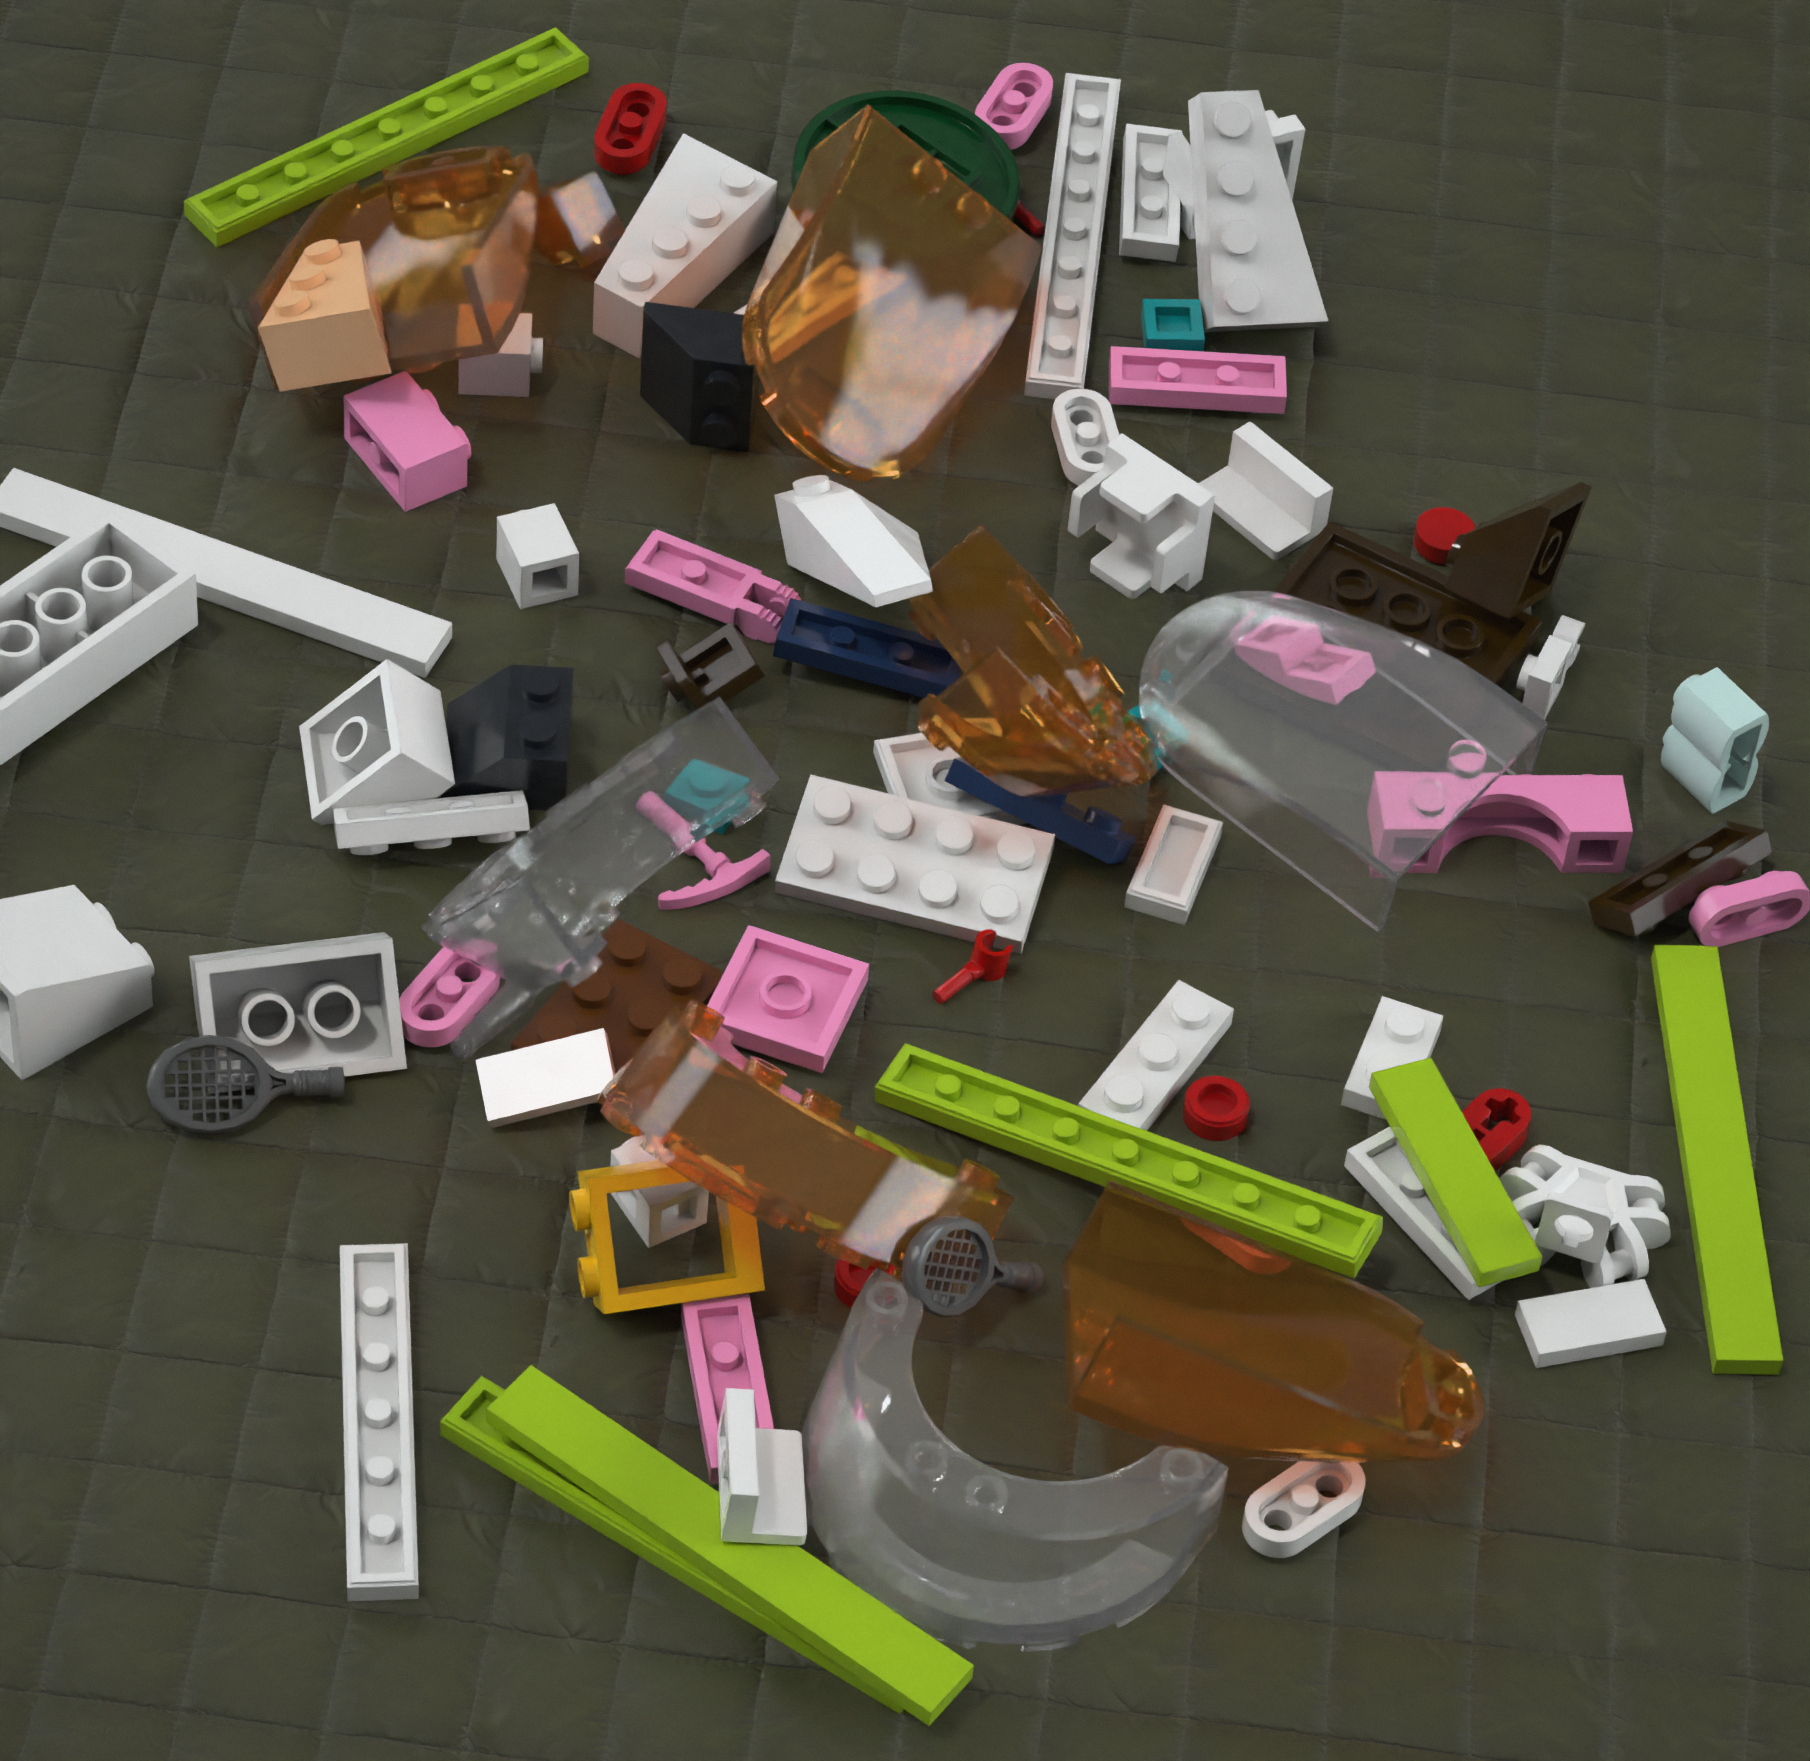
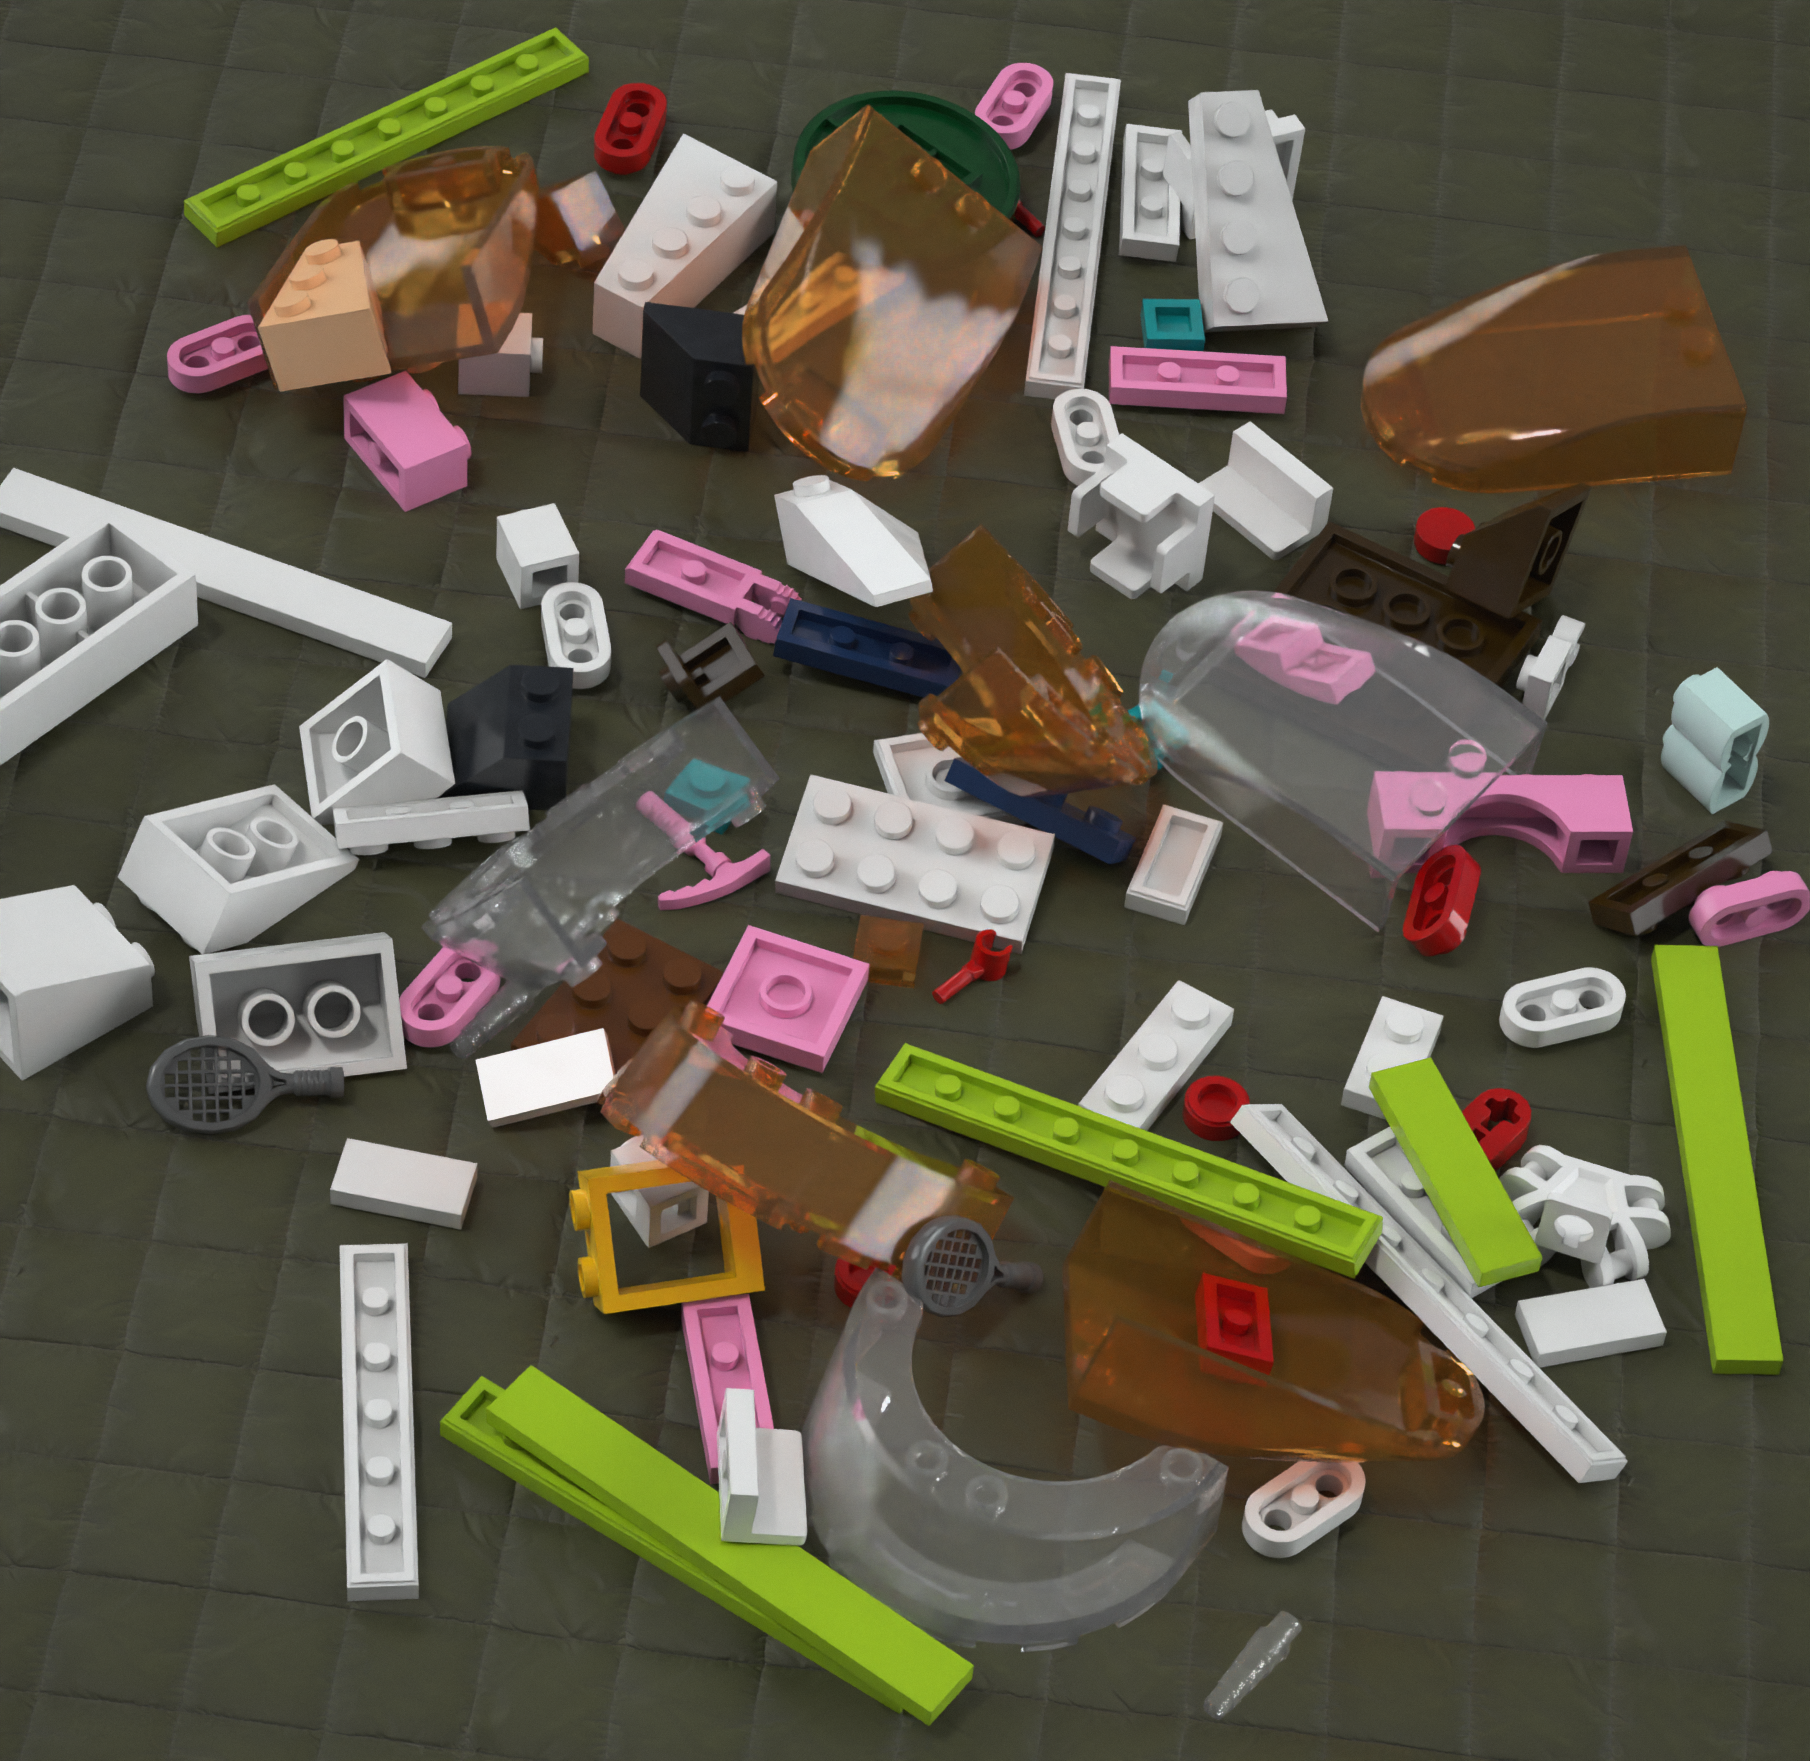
none -> white slope [118,784,360,954]
none -> bright pink plate [167,315,271,394]
none -> white tile [330,1138,477,1230]
none -> white plate [541,582,611,689]
none -> clear orange plate [853,915,924,988]
none -> red plate [1195,1273,1274,1385]
none -> clear animal [1203,1611,1302,1720]
none -> white tile [1230,1104,1628,1483]
none -> clear orange windscreen [1361,245,1748,494]
none -> red plate [1403,845,1481,956]
none -> white plate [1499,967,1626,1048]

